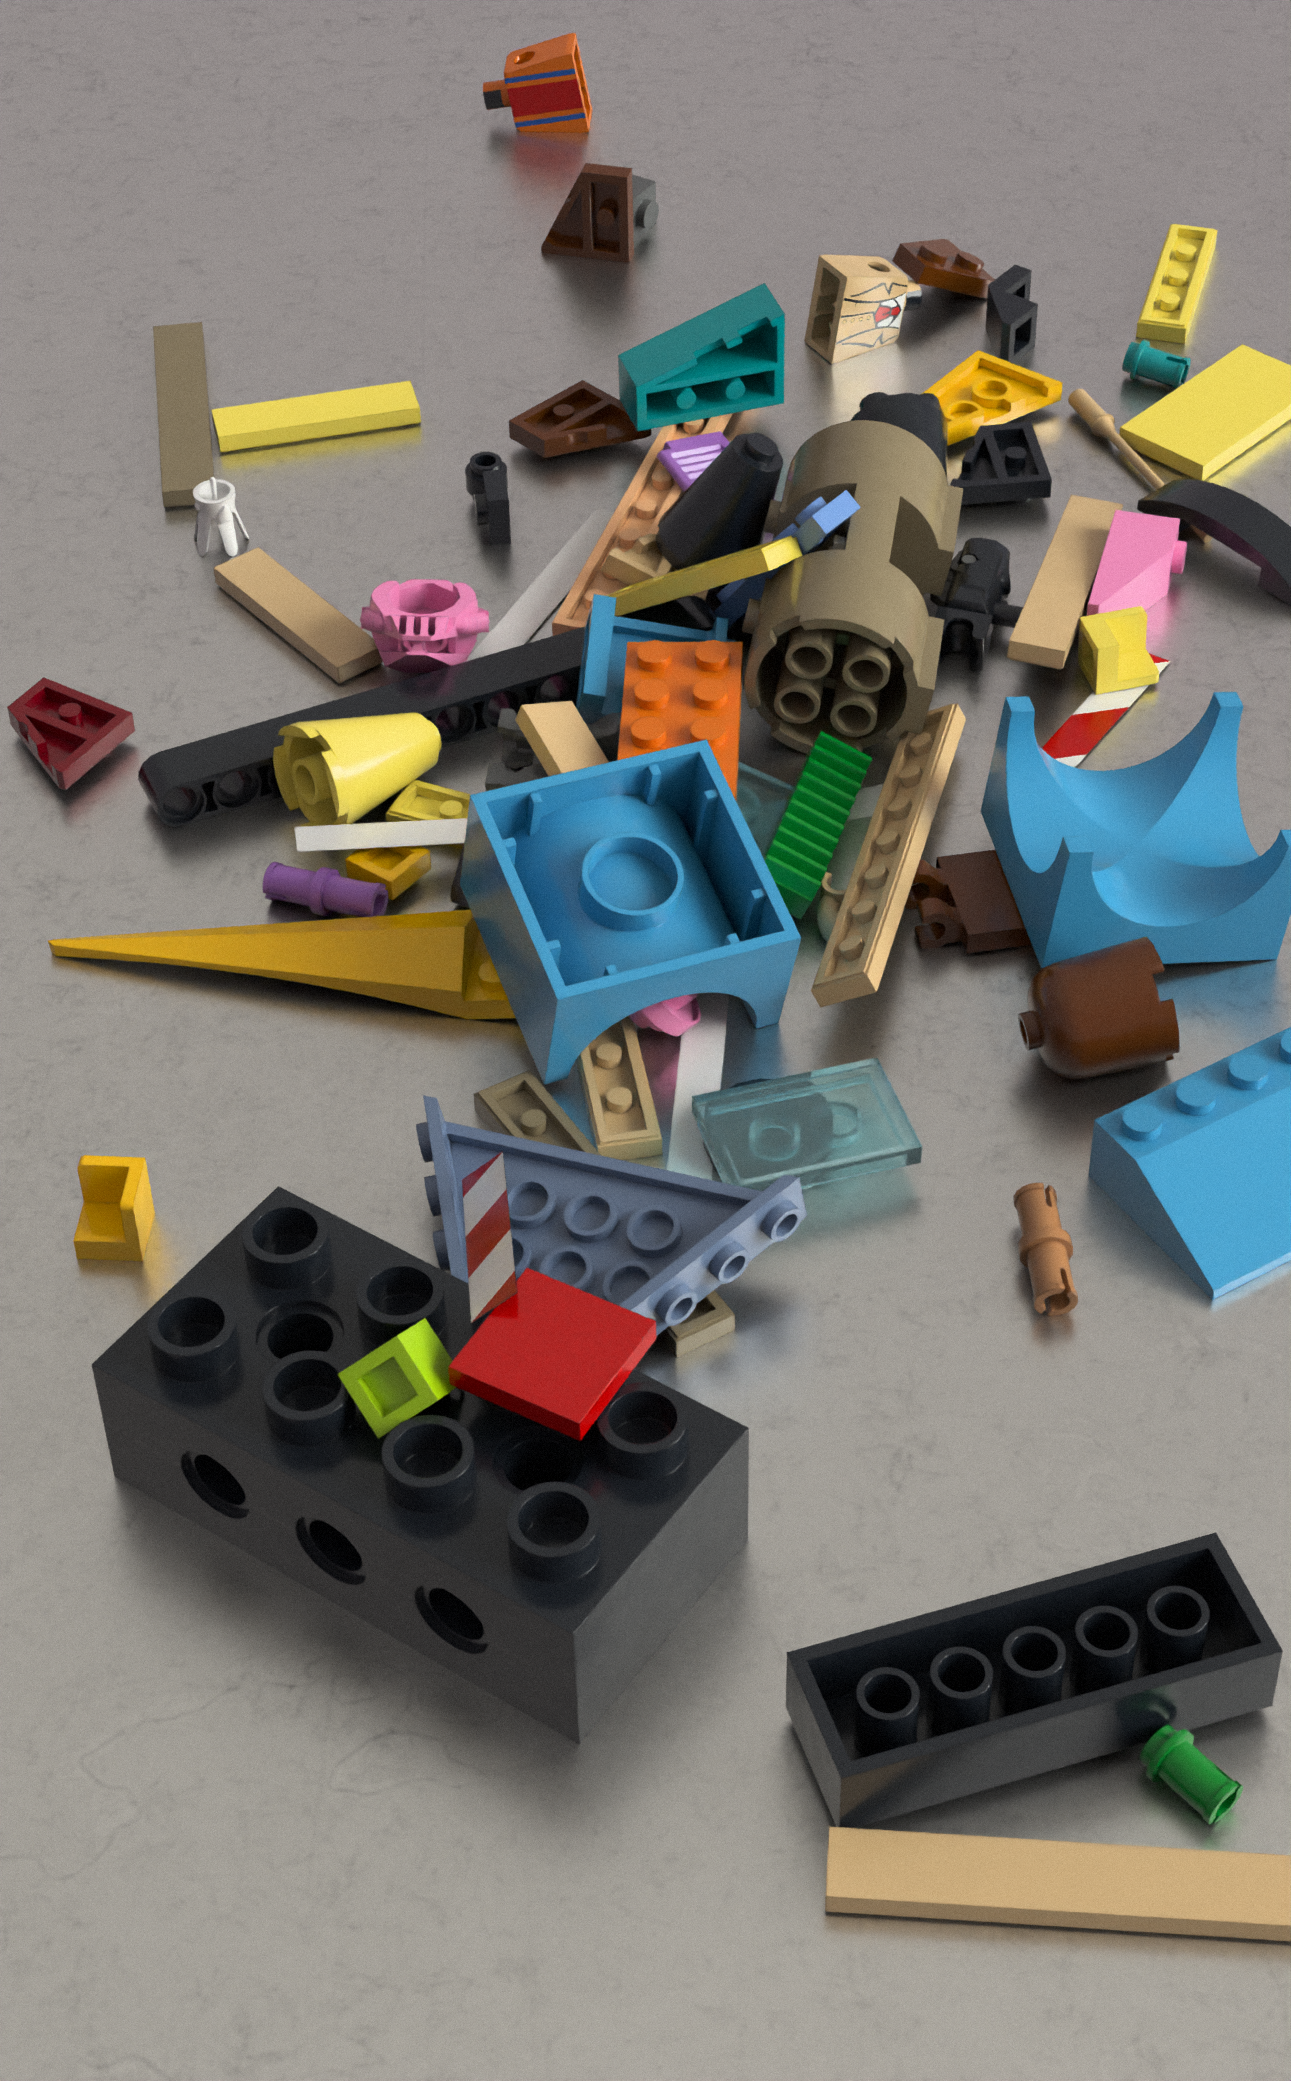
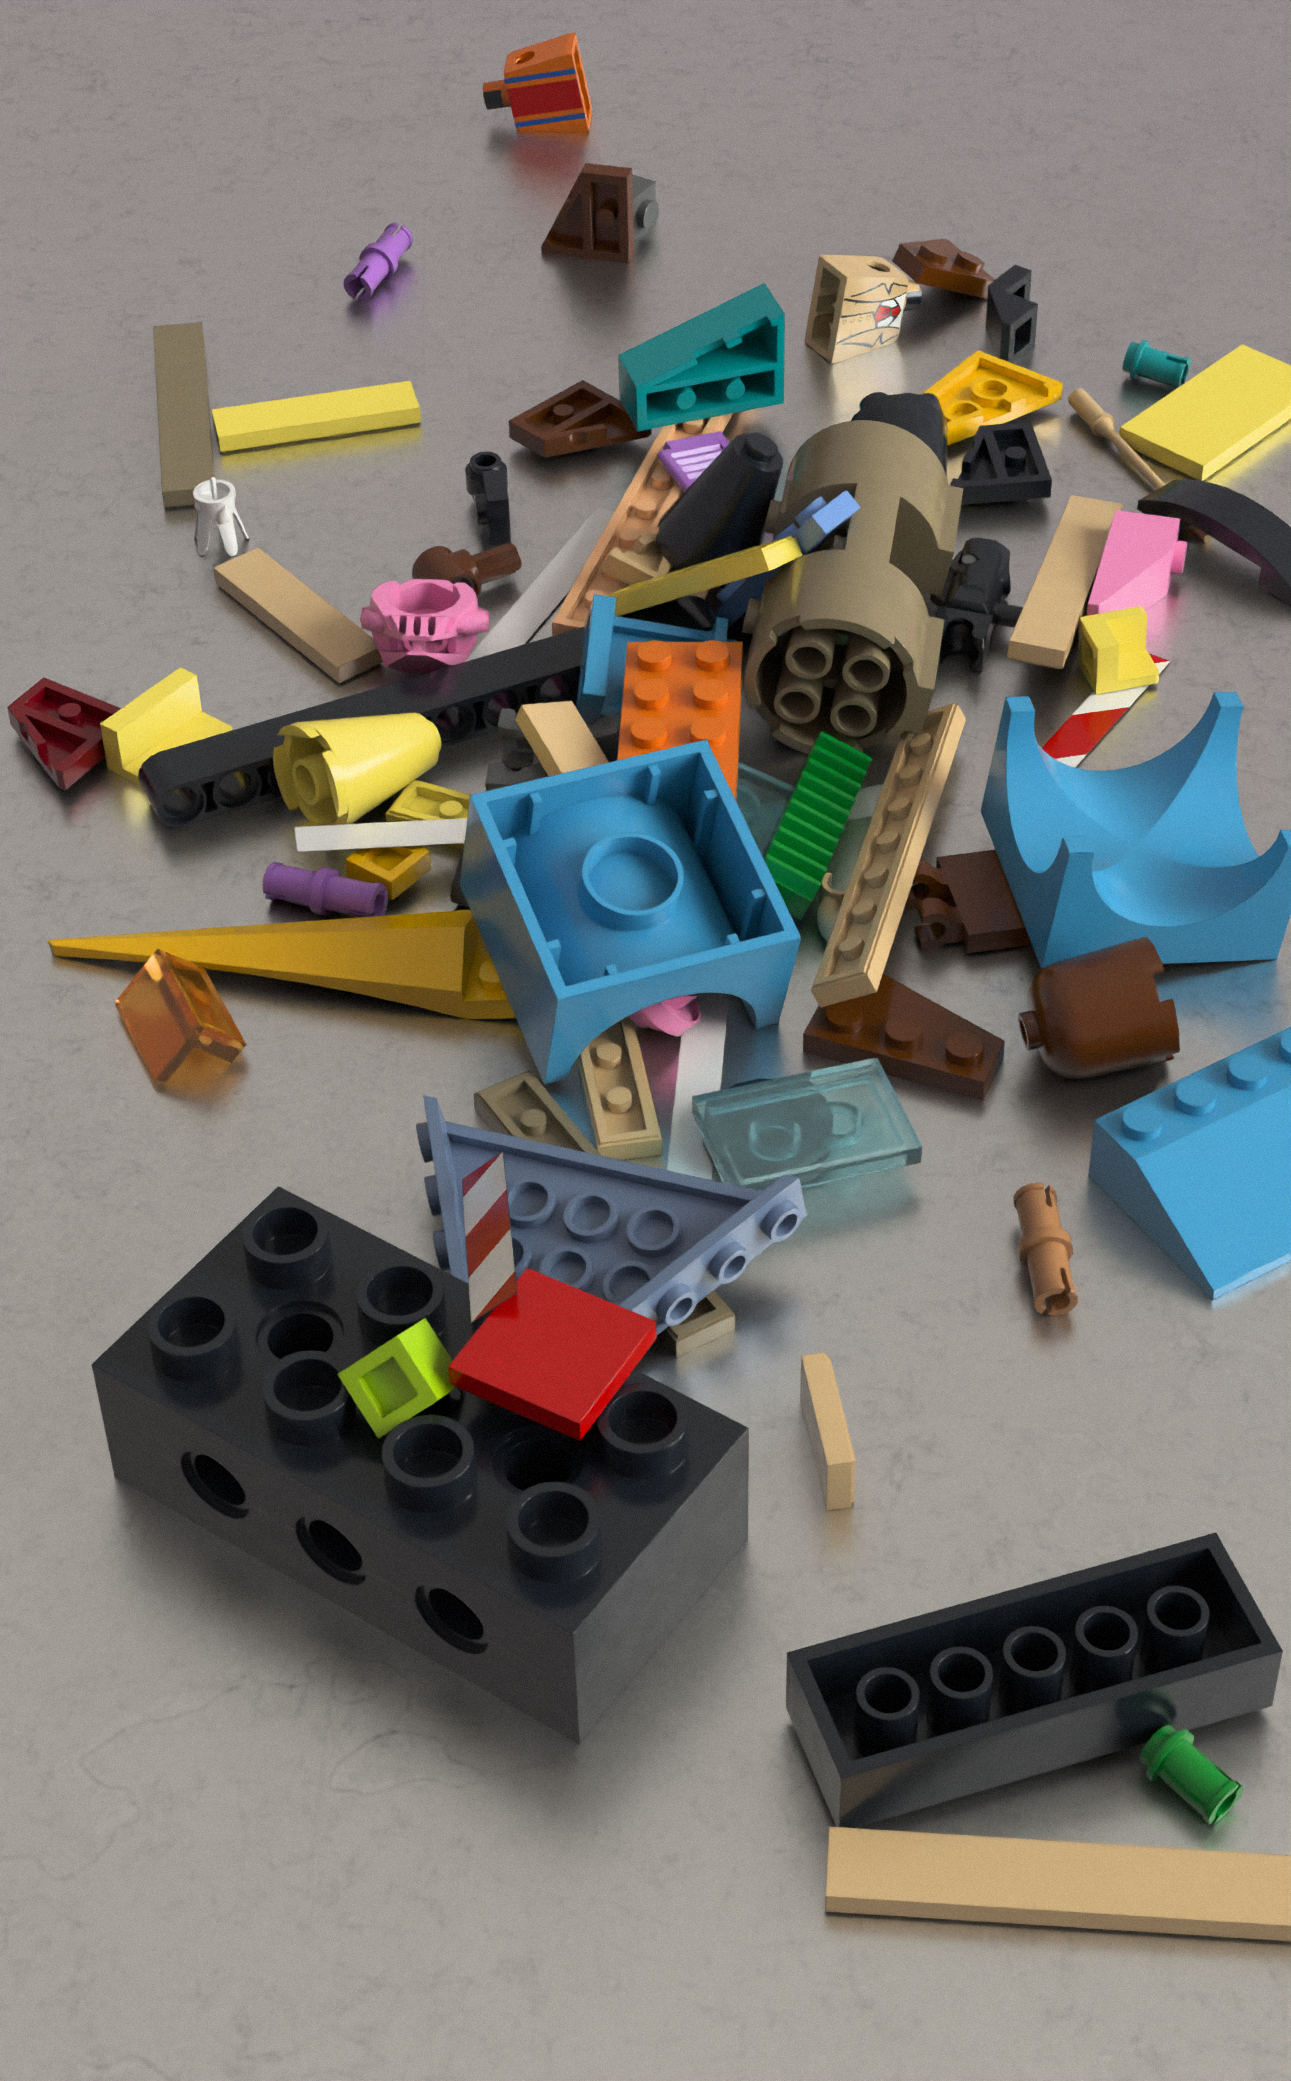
yellow panel [73,1155,155,1262] -> none
light yellow tile [1136,224,1218,344] -> none
none -> light yellow panel [100,667,233,786]
none -> clear orange panel [115,949,247,1082]
none -> medium lavender pin [343,223,413,301]
none -> reddish brown axle [412,543,522,599]
none -> tan tile [800,1352,856,1511]
none -> reddish brown wing [803,974,1005,1101]

